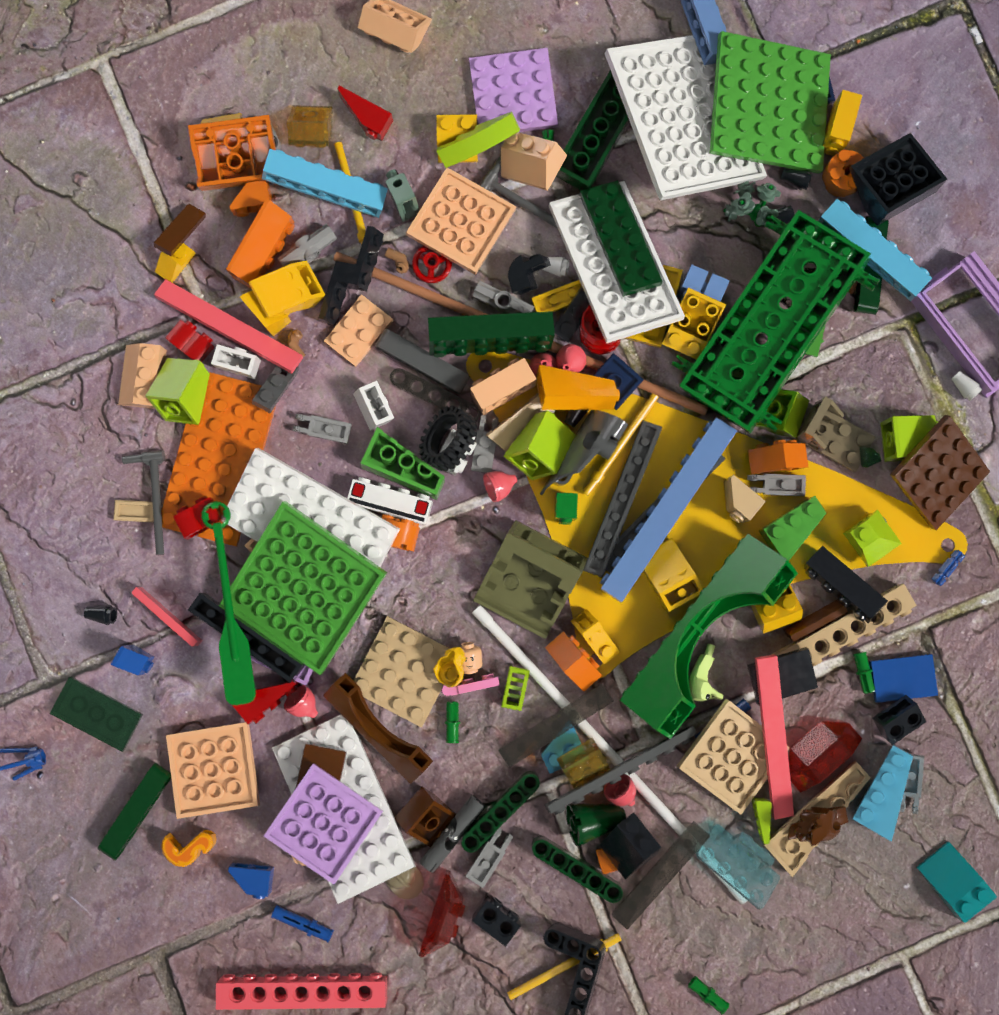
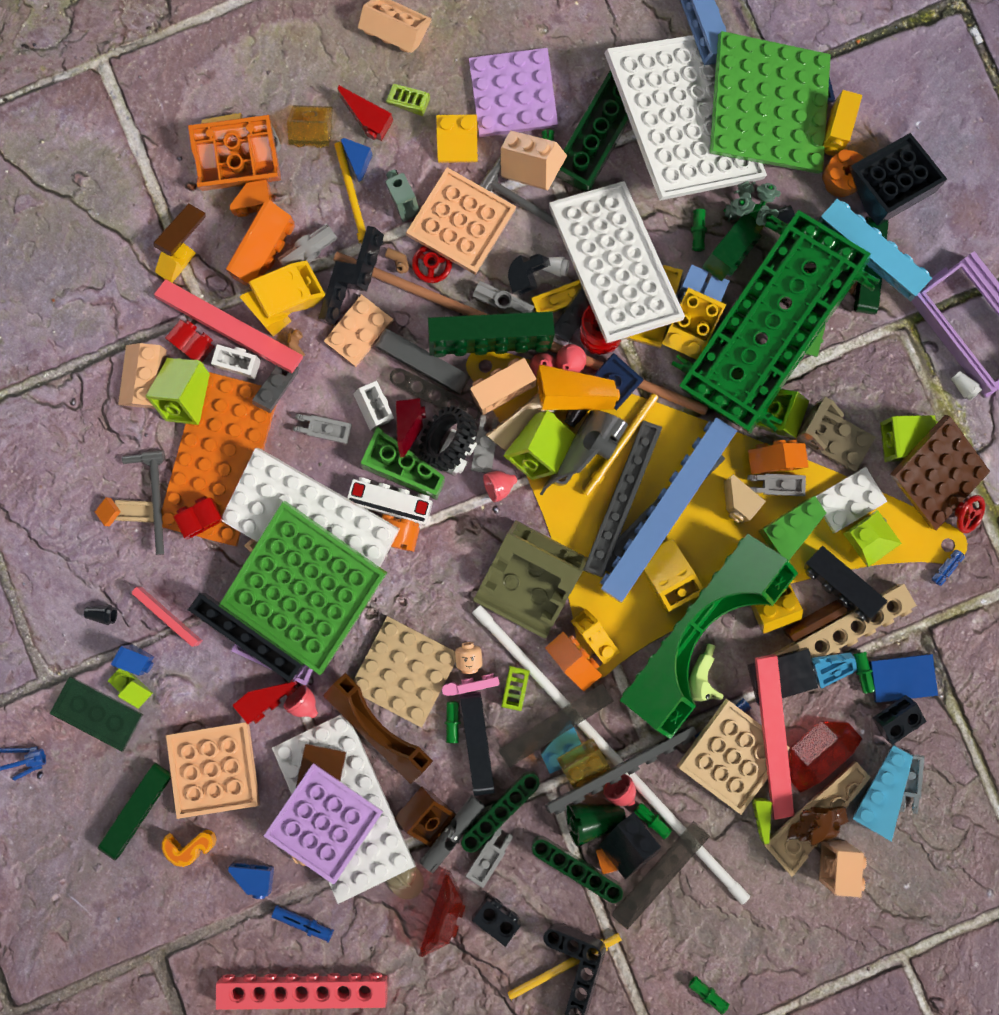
green piece [201,501,256,705] -> none
medium azure brick [262,149,388,218] -> none
yellow hair [433,647,466,687] -> none
lime slope [436,111,520,168] -> none
green brick [554,493,578,525] -> none
dark green plate [579,180,662,297] -> none
clear light blue bracket [696,824,780,909] -> none
black cone [780,168,812,190] -> none
clear green tile [860,446,881,468] -> none
teal slope [916,841,997,923] -> none
none -> orange tile [95,497,121,527]
none -> lime slope [108,669,153,709]
none -> blue slope [341,138,373,182]
none -> lime slope [386,84,430,116]
none -> dark red slope [396,398,427,458]
none -> black beam [460,692,495,796]
none -> green axle [634,803,672,840]
none -> green pin [691,209,707,252]
none -> dark green brick [702,214,764,281]
none -> dark azure wing [811,652,857,689]
none -> white plate [816,467,887,533]
none -> light nougat brick [819,840,866,897]
none -> red piece [955,495,985,534]

